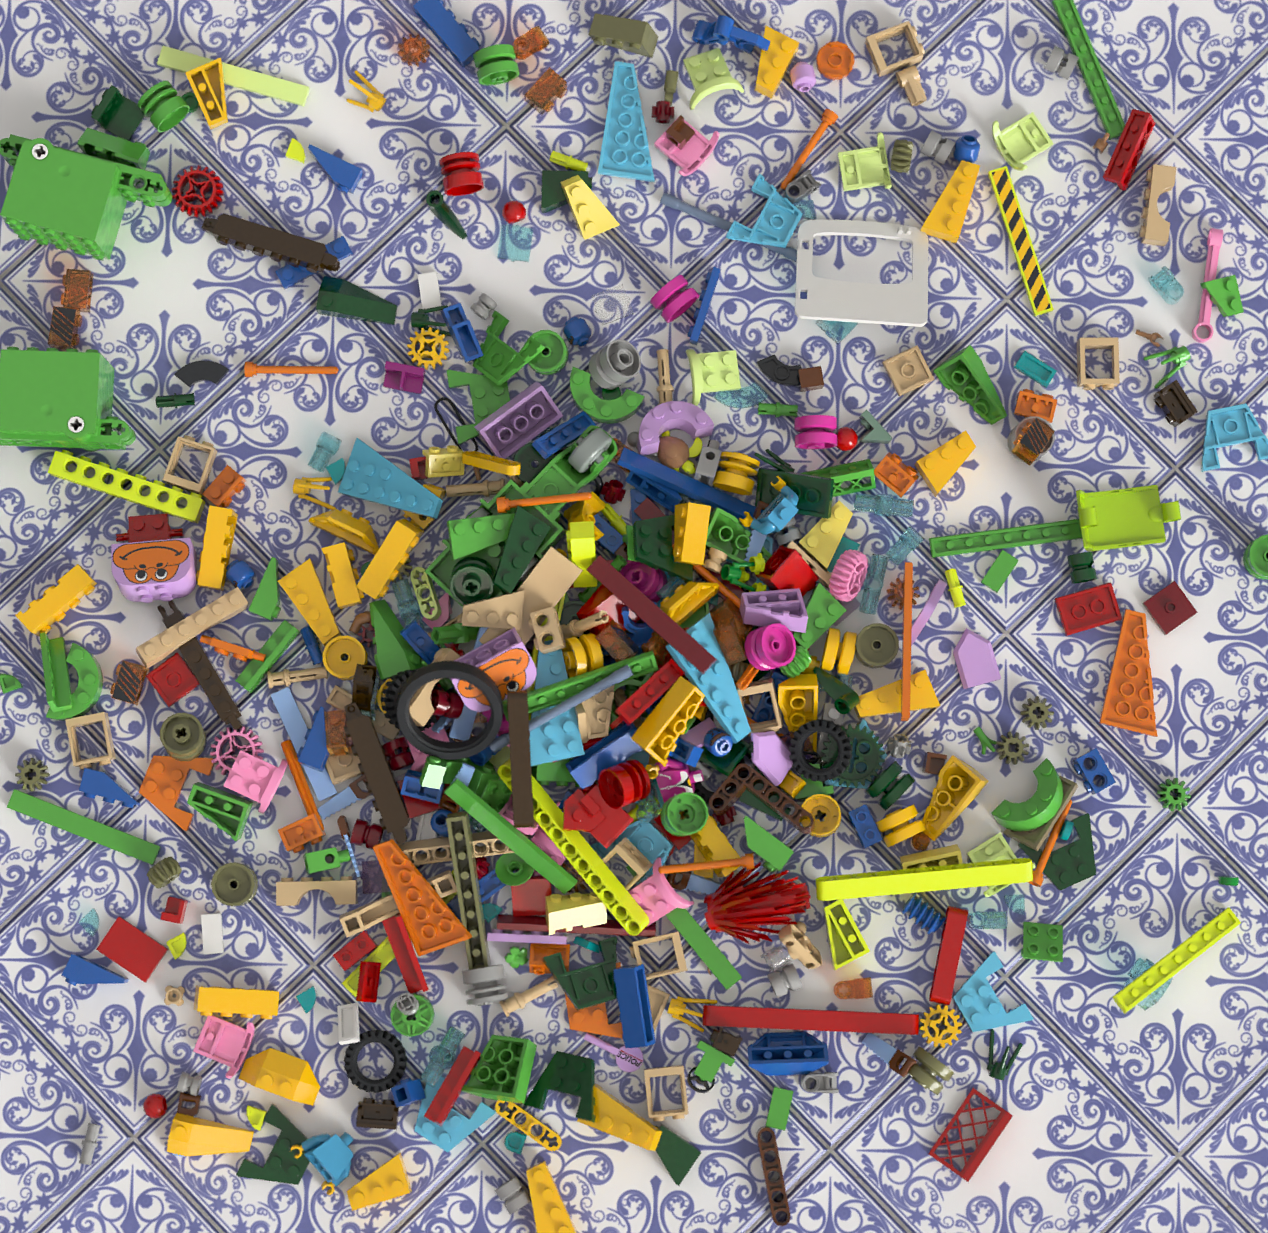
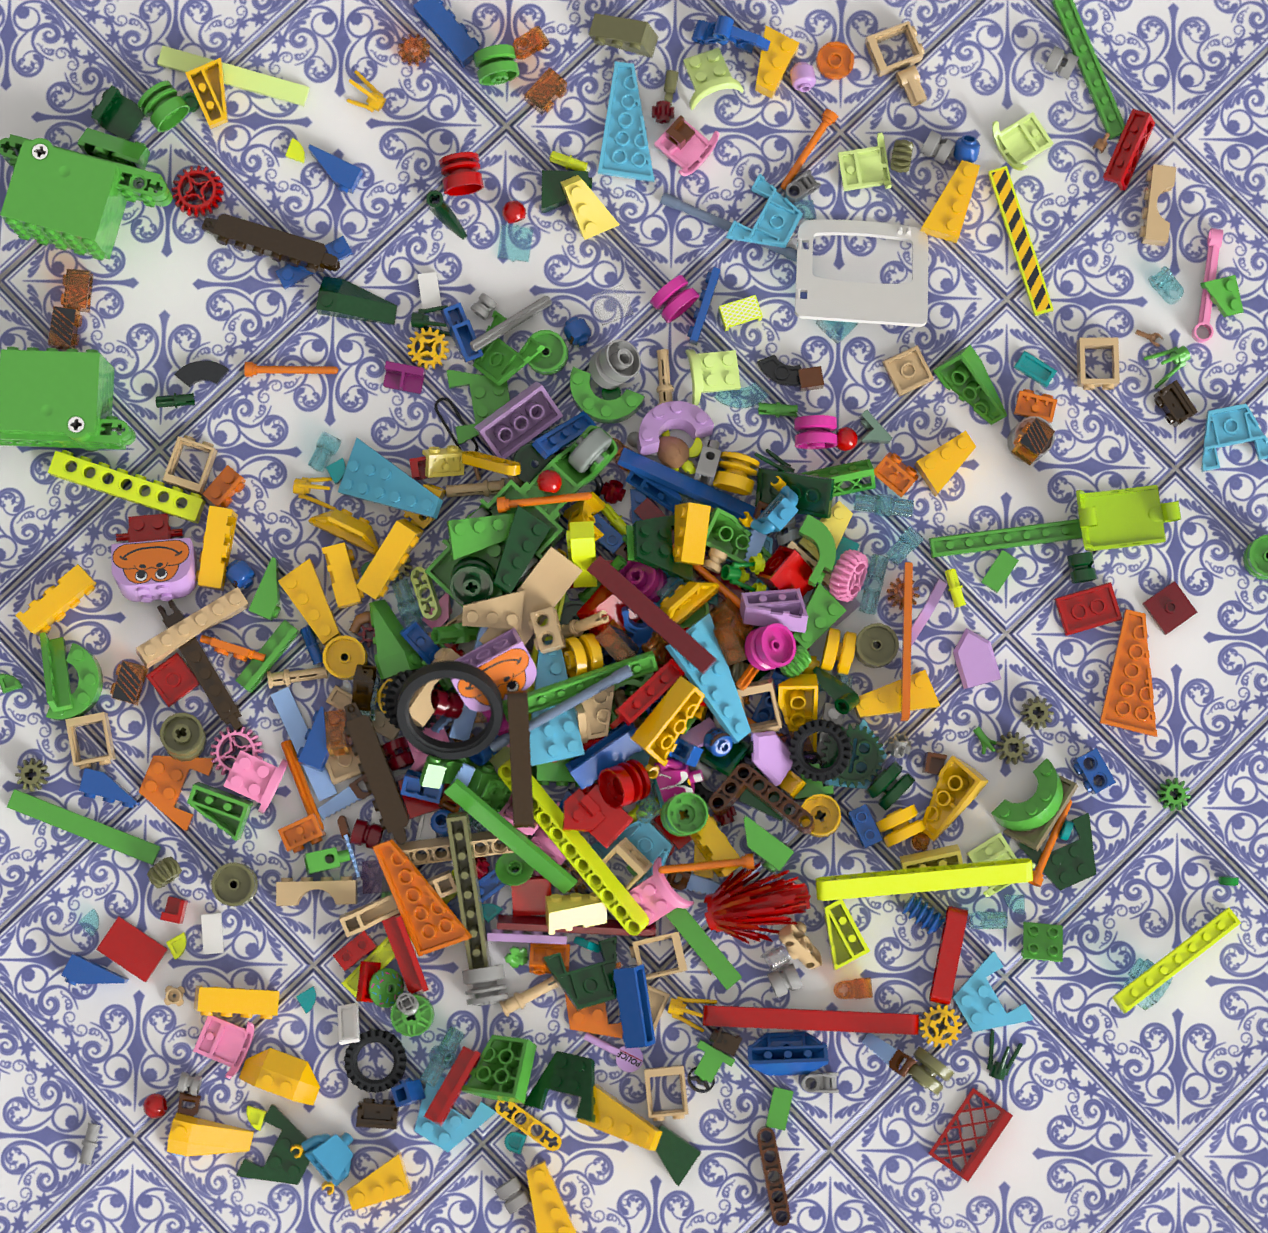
none -> bright green dish [369,968,404,1008]
none -> light grey axle [470,296,552,351]
none -> red piece [537,470,562,493]
none -> neon yellow panel [718,295,763,332]
none -> bright green arch [798,515,836,587]

